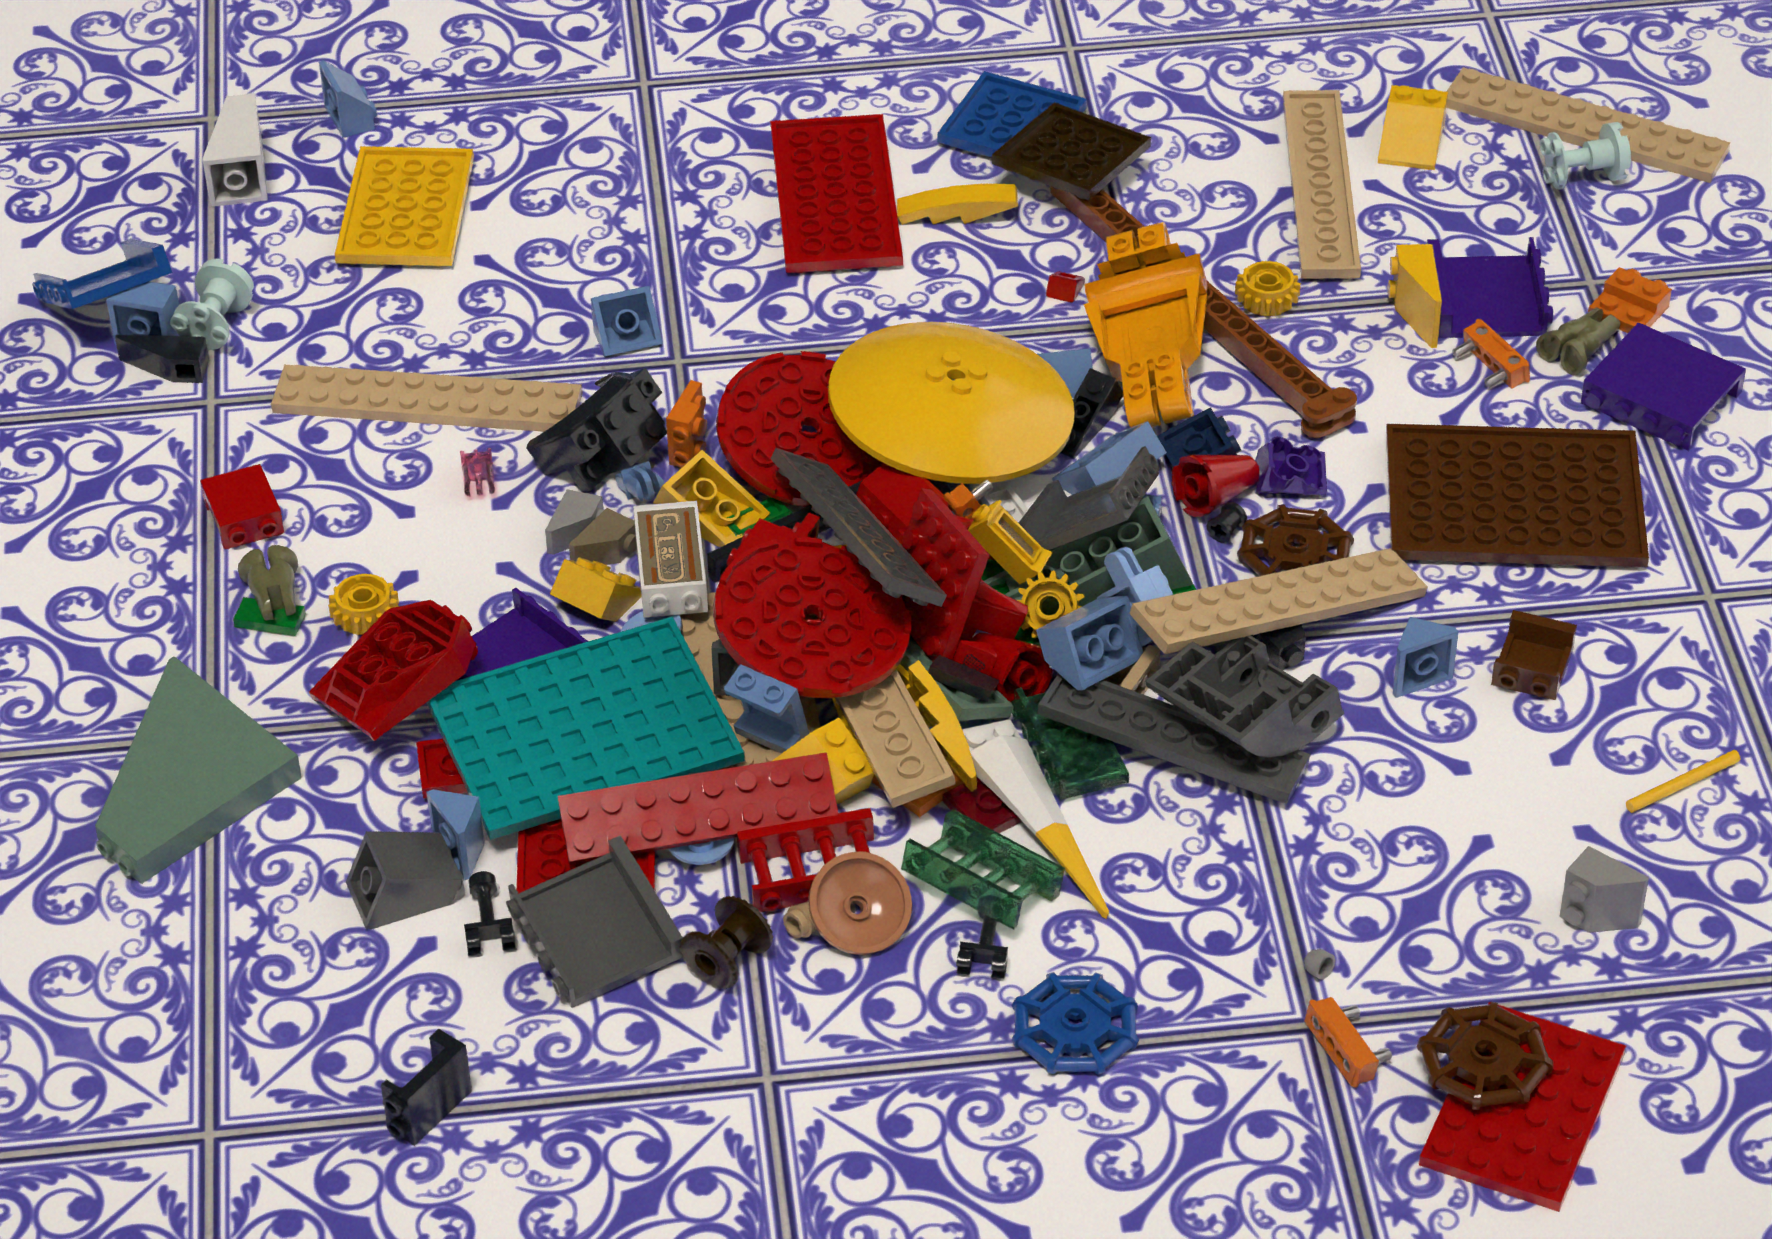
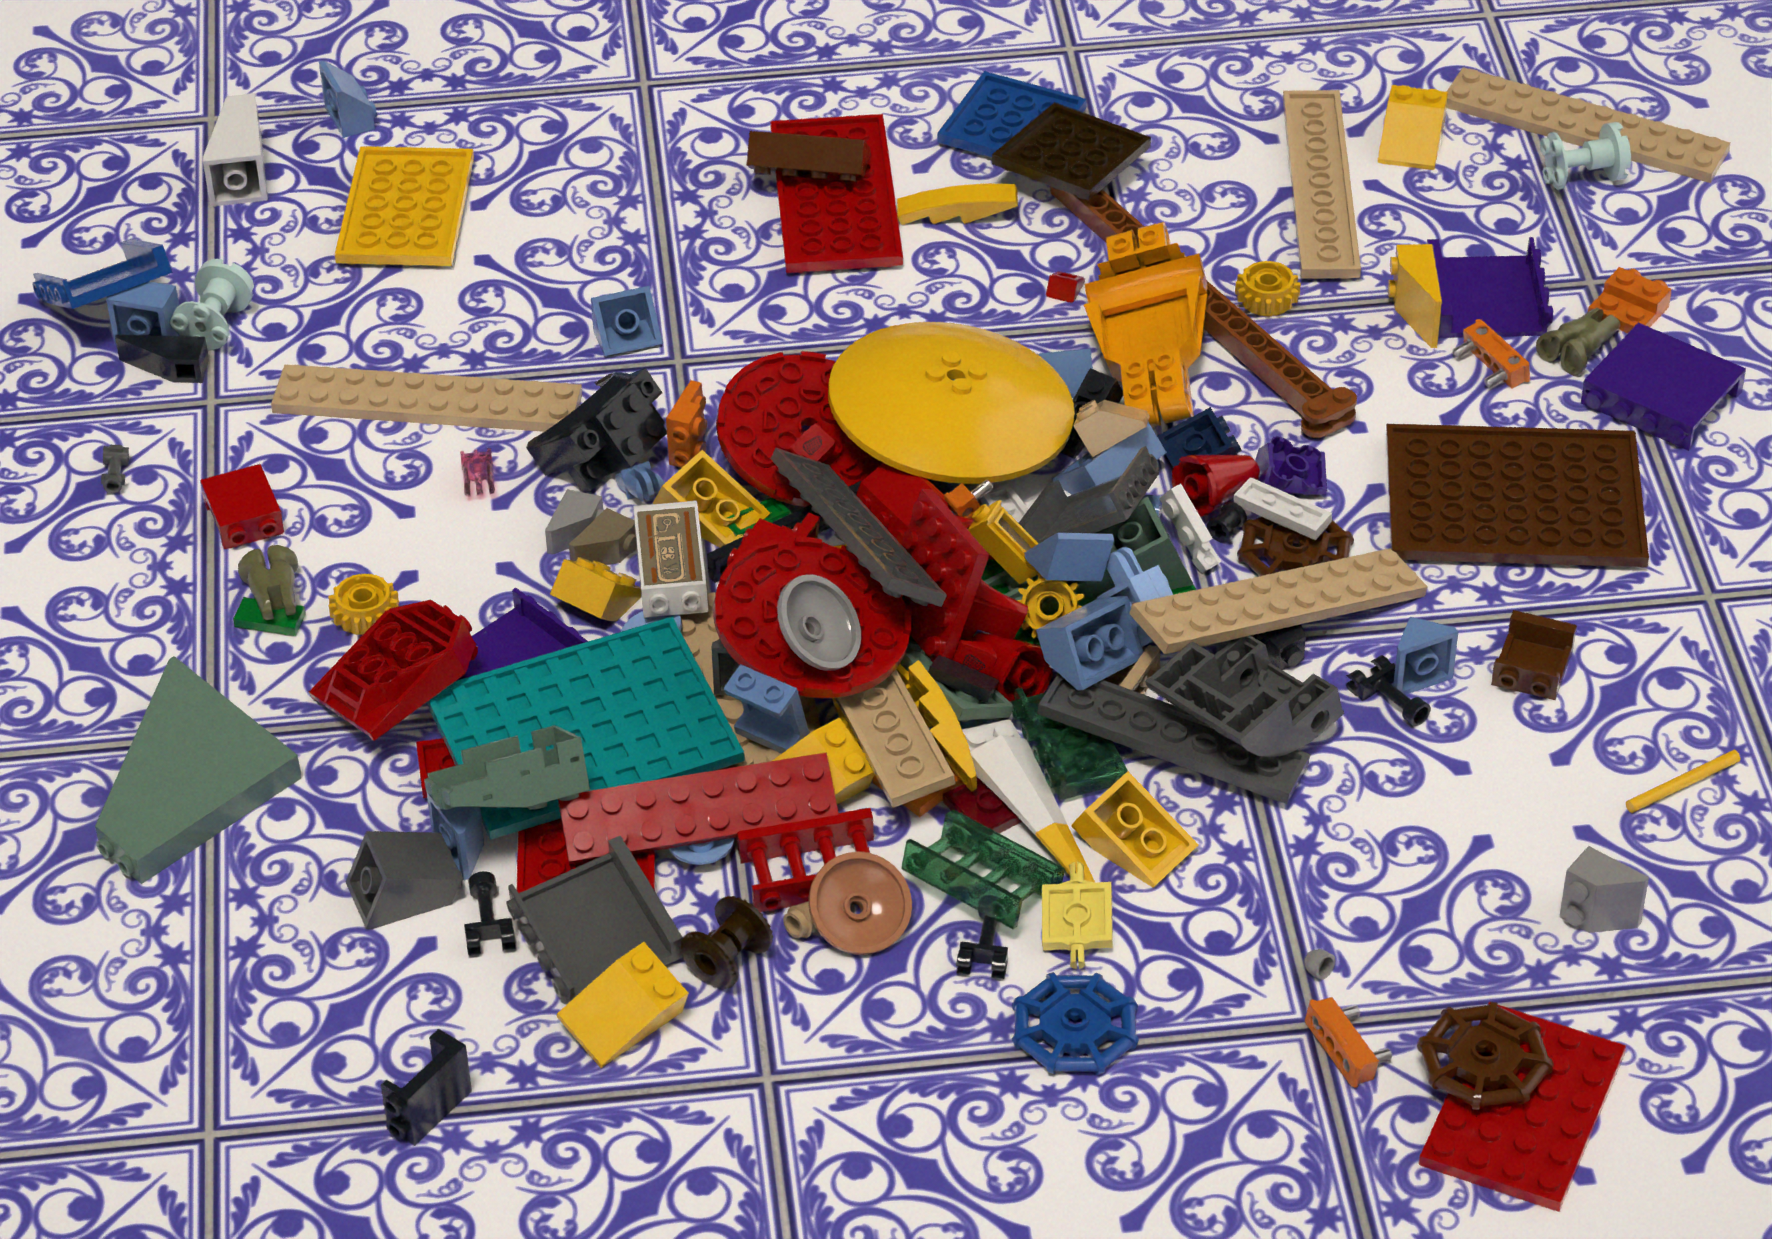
none -> dark grey bar [101,445,129,493]
none -> sand green piece [424,725,590,810]
none -> yellow slope [556,942,689,1068]
none -> reddish brown slope [746,131,871,182]
none -> light grey dish [777,574,861,671]
none -> red slope [789,423,836,462]
none -> medium blue slope [1024,533,1114,581]
none -> light yellow plate [1042,862,1113,969]
none -> yellow slope [1071,771,1199,888]
none -> tan slope [1073,400,1150,458]
none -> white hinge [1159,484,1221,573]
none -> white plate [1234,477,1332,540]
none -> black bar [1346,655,1431,726]

